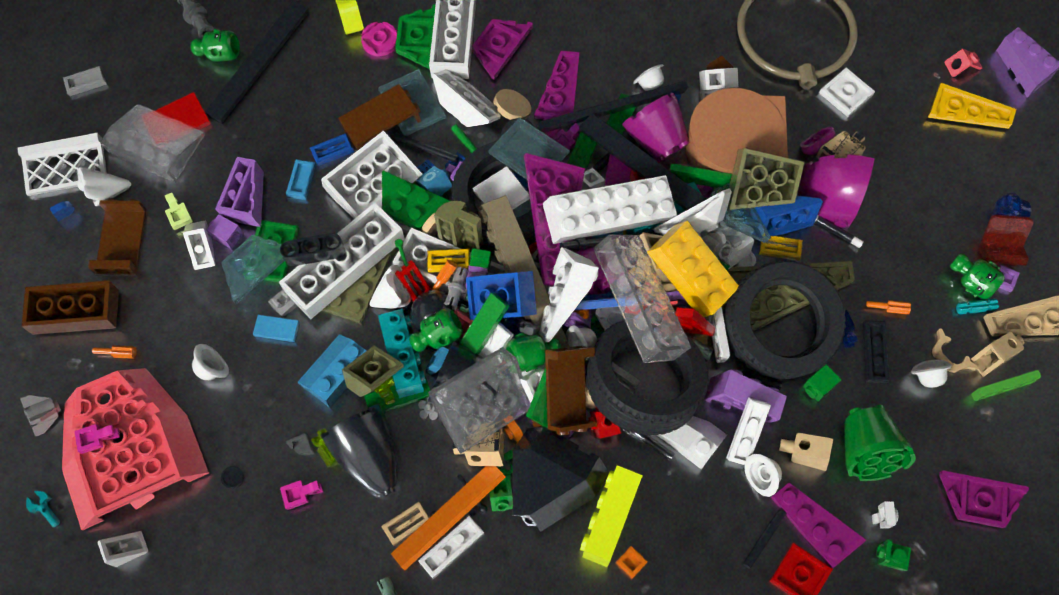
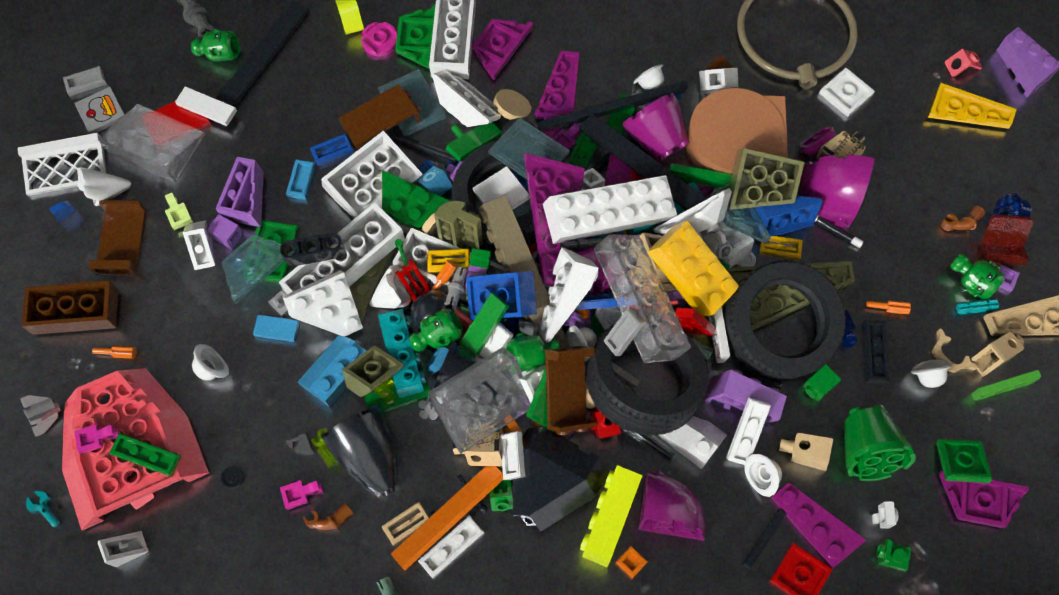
none -> light grey tile [74,87,127,134]
none -> green tile [109,433,182,477]
none -> white tile [175,87,237,126]
none -> white plate [282,270,363,337]
none -> dark orange piece [303,503,354,530]
none -> green tile [446,122,502,162]
none -> white tile [500,431,525,480]
none -> light grey tile [603,308,645,356]
none -> magenta brick [638,470,706,540]
none -> green tile [936,439,992,483]
none -> dark orange piece [941,206,985,231]

